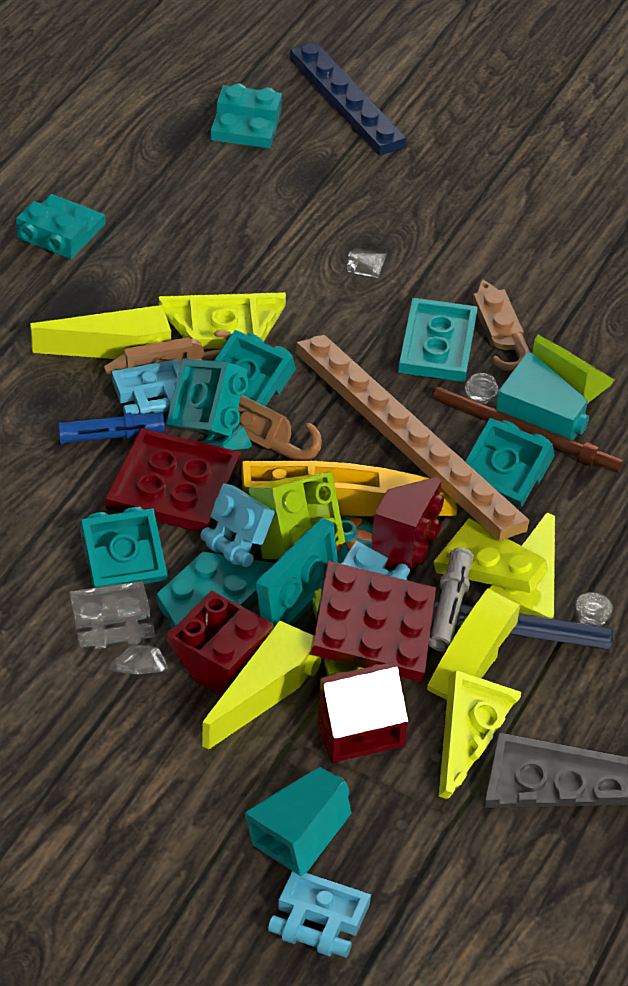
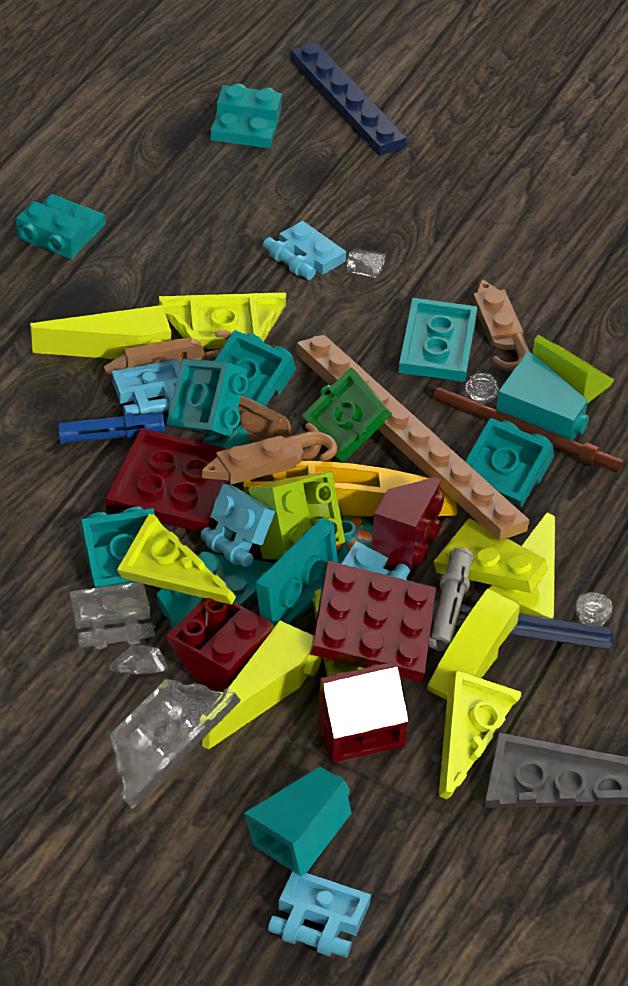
none -> clear wing [110,679,241,809]
none -> neon yellow wing [117,514,236,605]
none -> medium nougat plate [202,431,338,485]
none -> medium azure plate [263,221,346,280]
none -> green plate [302,367,392,463]

